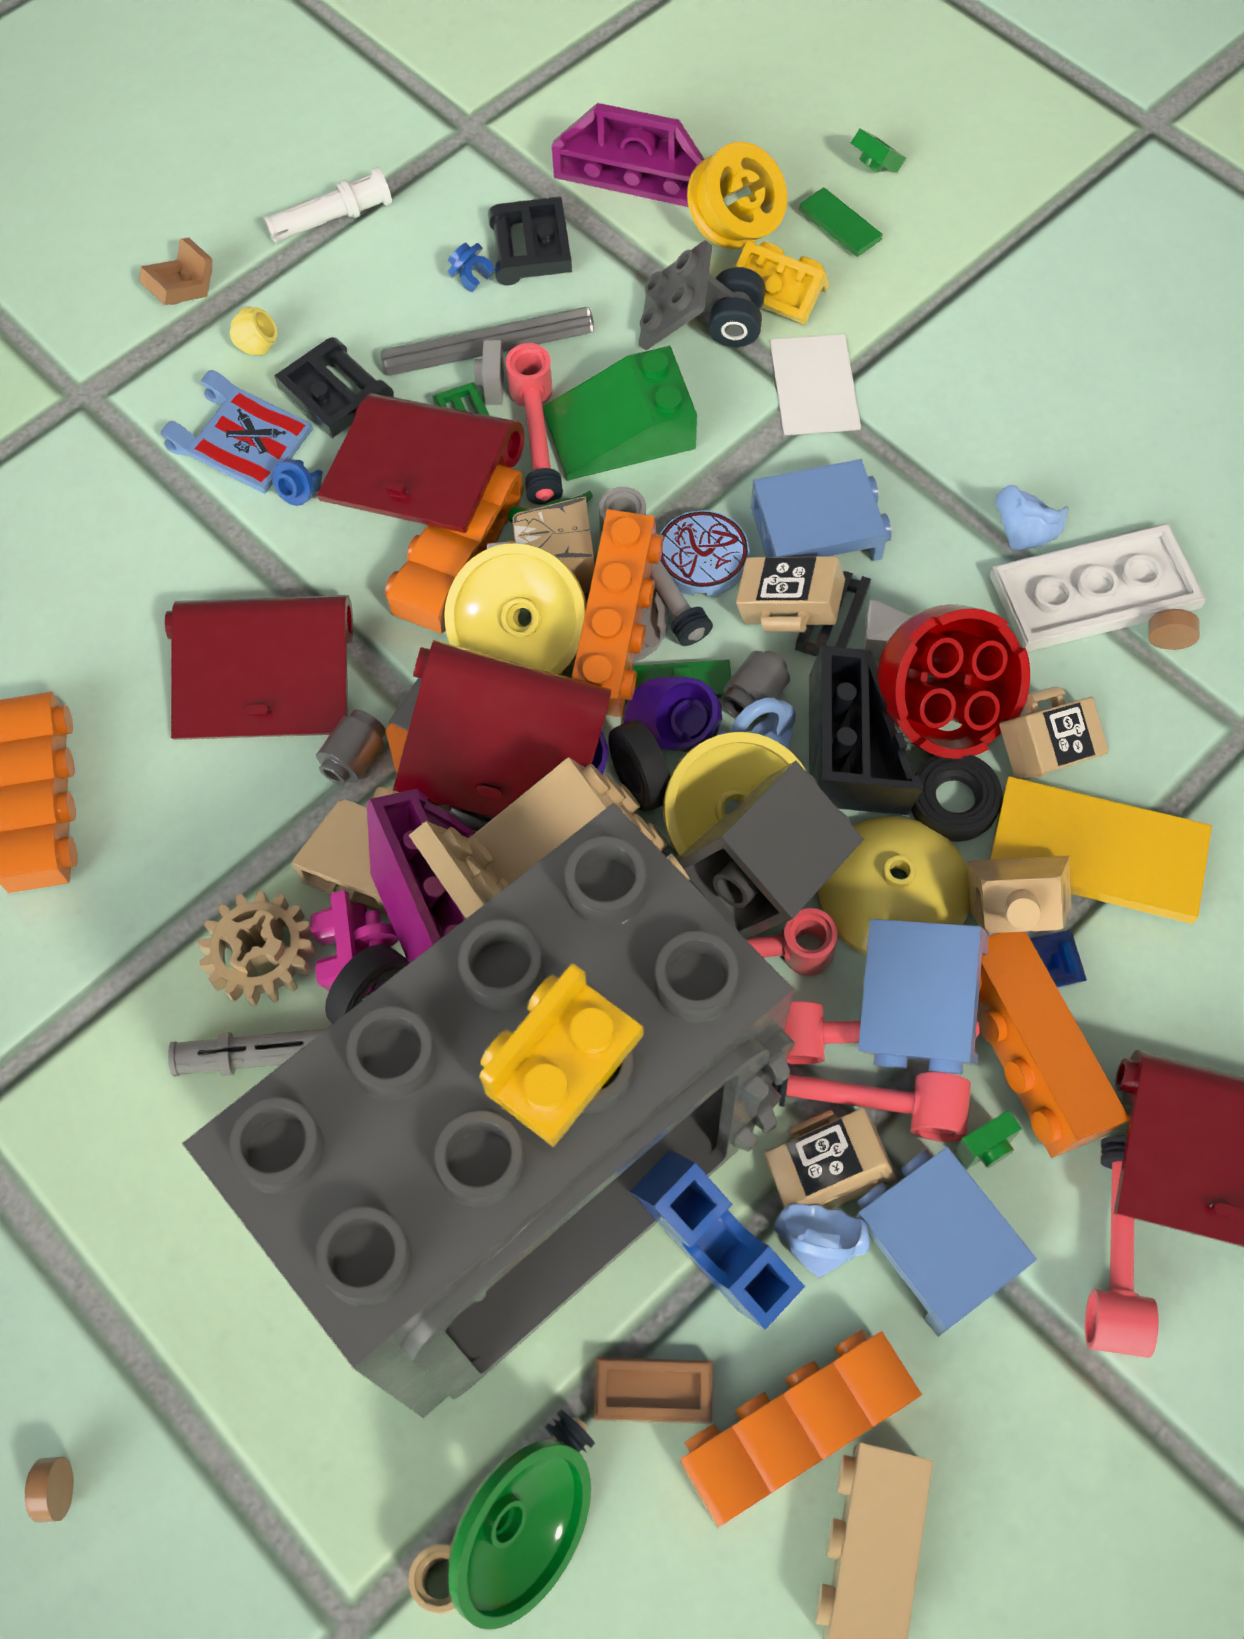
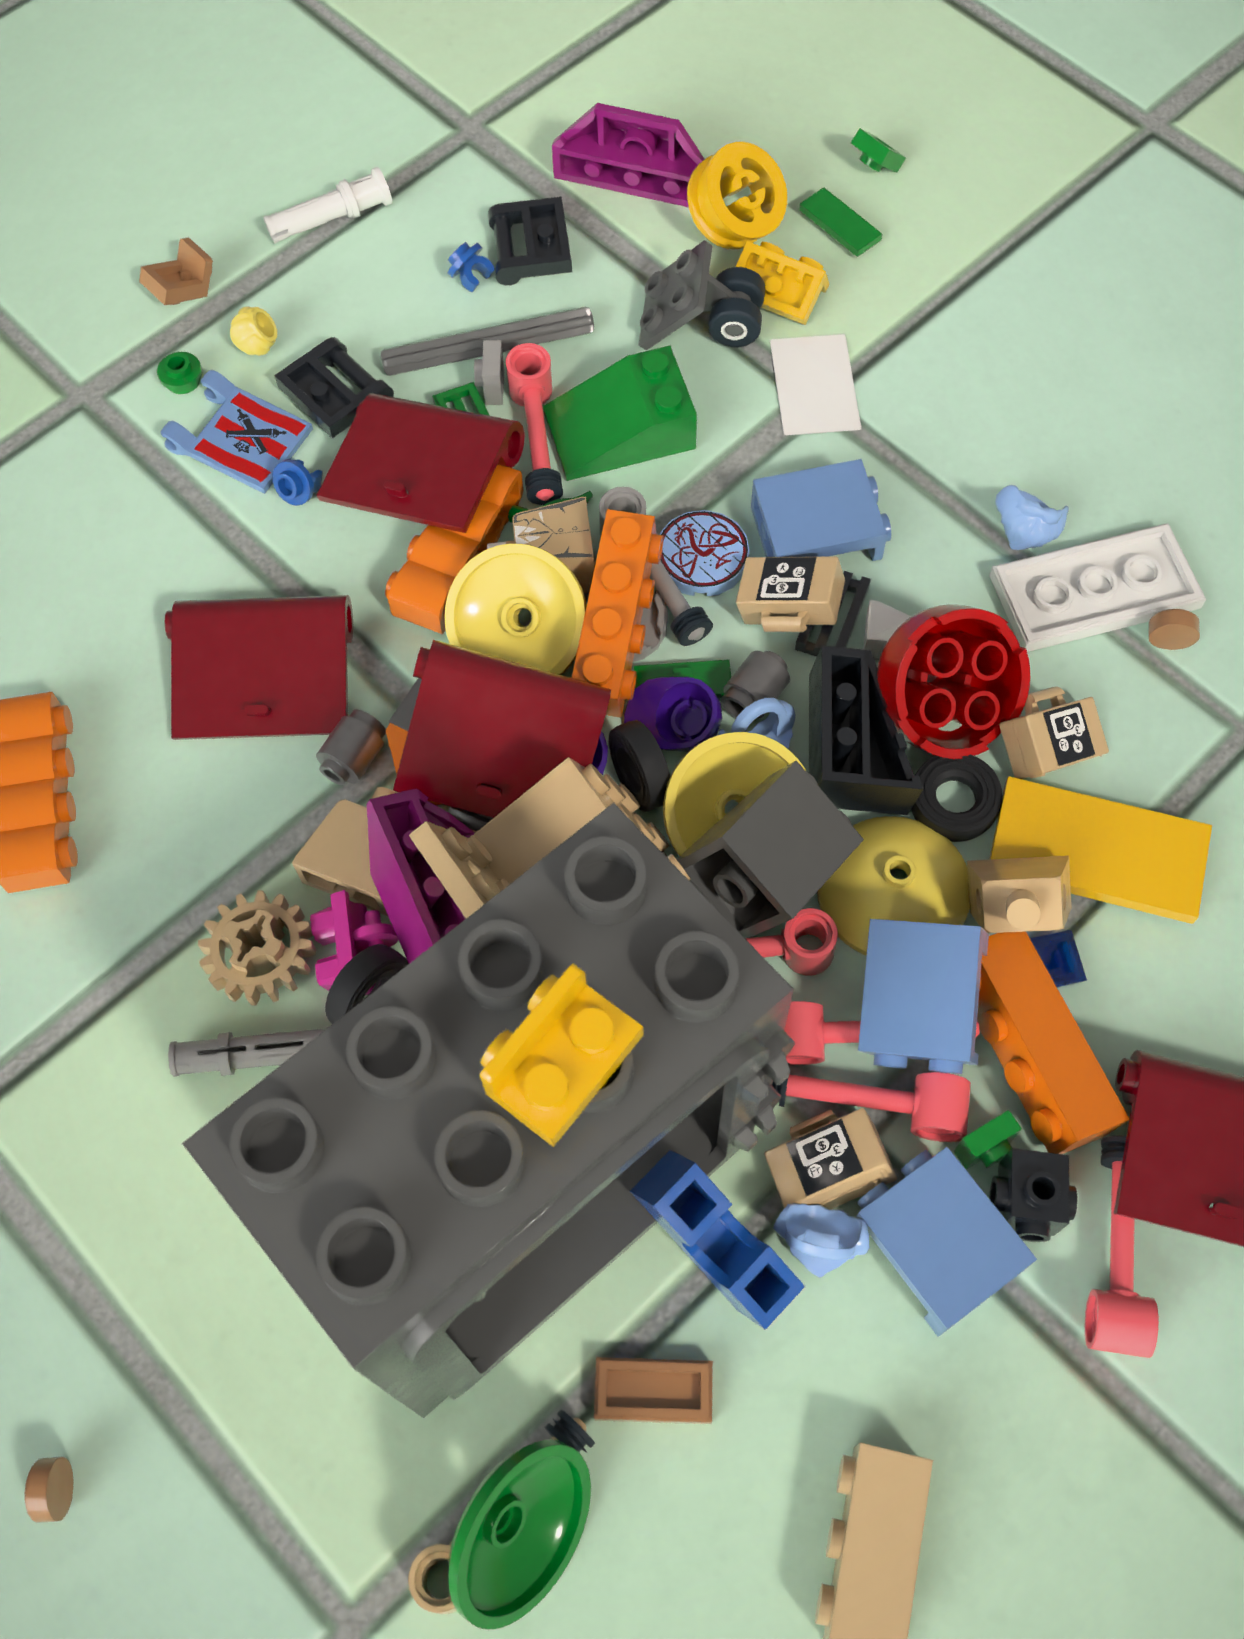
orange brick [680,1329,922,1528] -> none
none -> green plate [157,352,202,394]
none -> black brick [989,1148,1078,1242]

